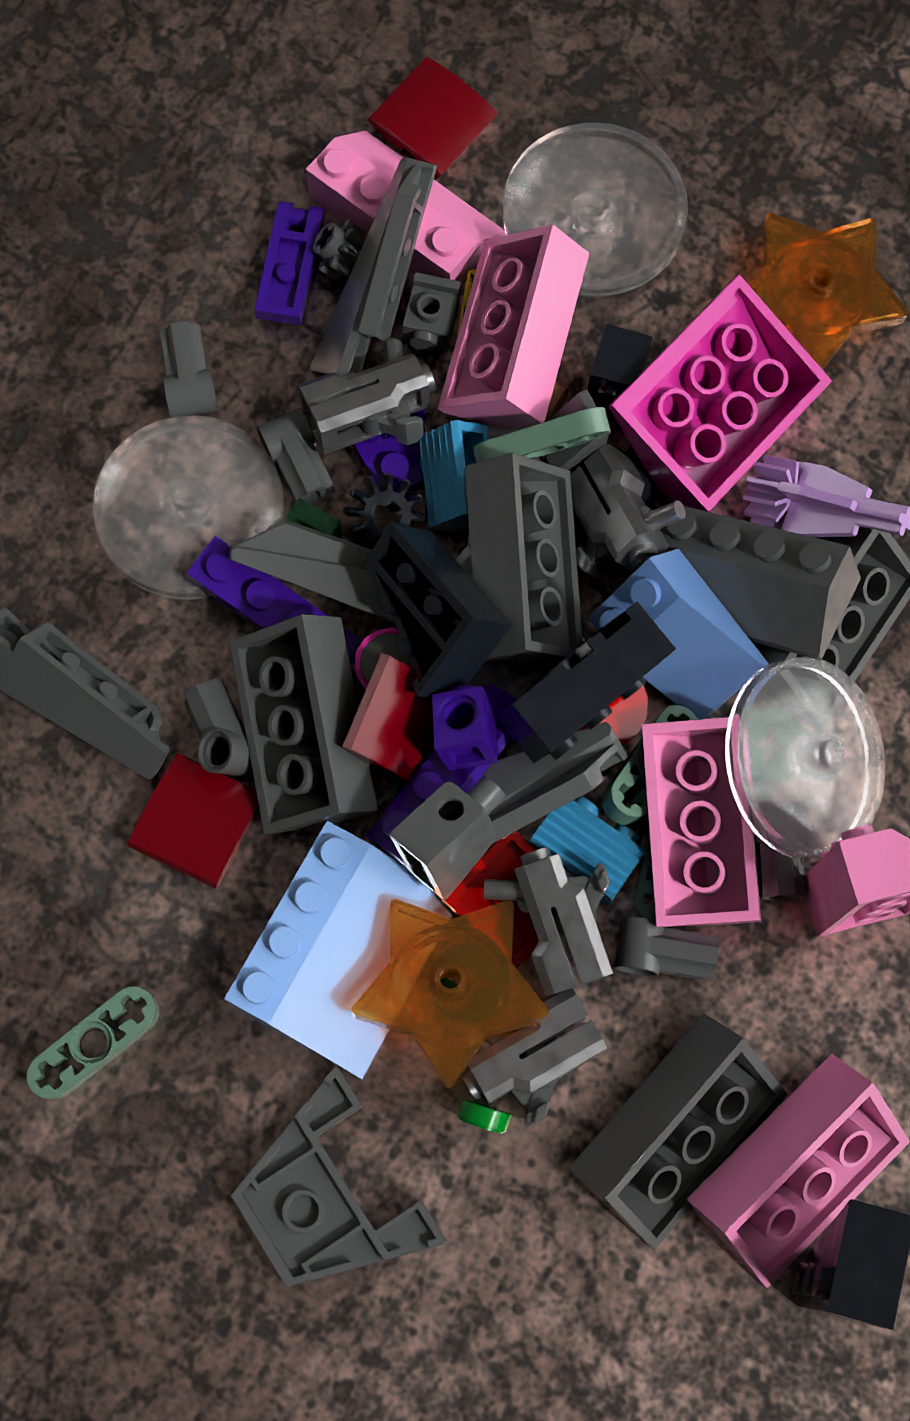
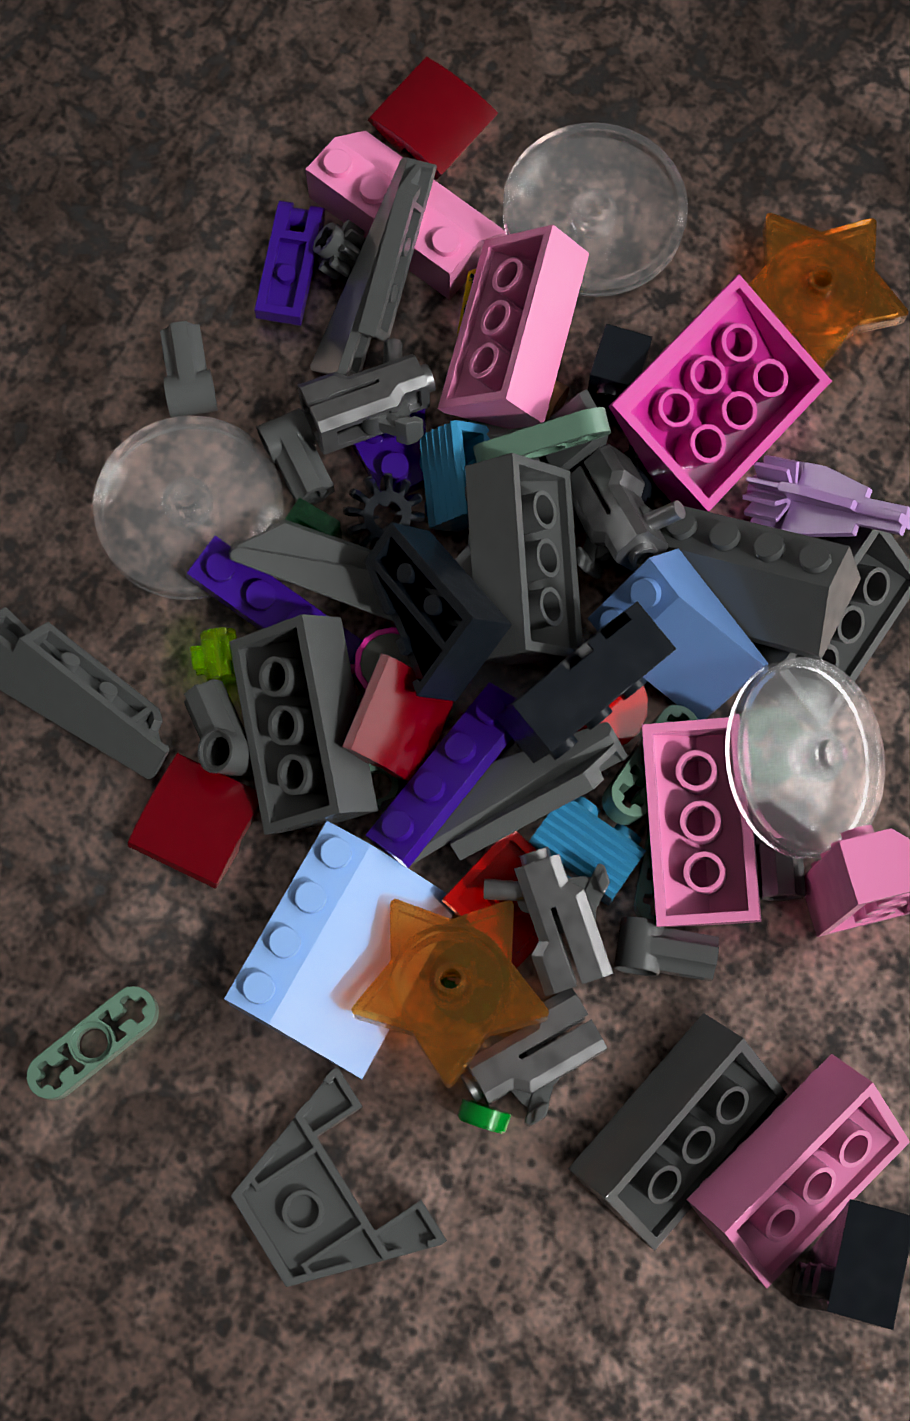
dark grey torso [389,775,506,901] -> none
dark grey brick [402,272,461,352] -> none
dark purple brick [432,685,498,771] -> none
none -> clear neon green gear [190,627,237,685]

